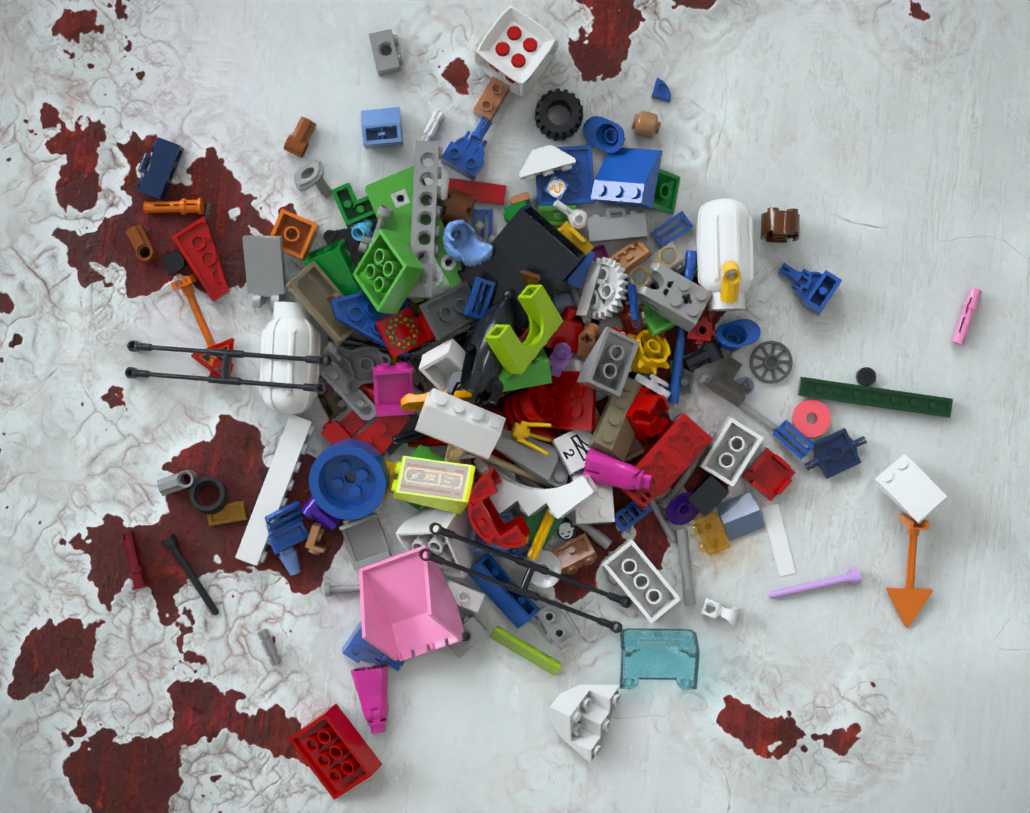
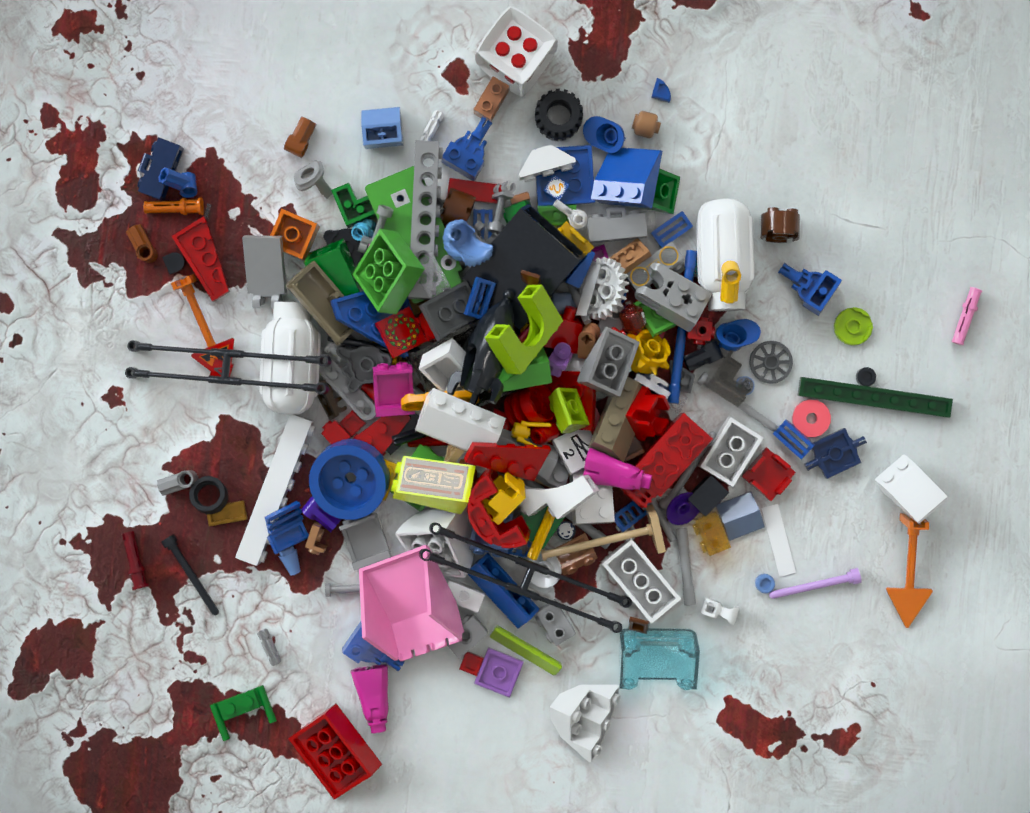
light grey brick [369,29,403,76] -> none
blue piece [627,278,640,328] -> none
none -> blue piece [158,167,197,198]
none -> green plate [209,685,277,741]
none -> red tile [459,651,484,676]
none -> red wing [464,442,551,481]
none -> medium lavender tile [474,647,524,698]
none -> yellow panel [482,472,526,525]
none -> light grey bar [488,181,516,234]
none -> red brick [530,421,559,445]
none -> tan tile [541,504,666,561]
none -> lime slope [548,387,590,433]
none -> reddish brown slope [628,617,650,634]
none -> medium blue tile [755,574,775,593]
none -> lime tile [834,307,873,346]

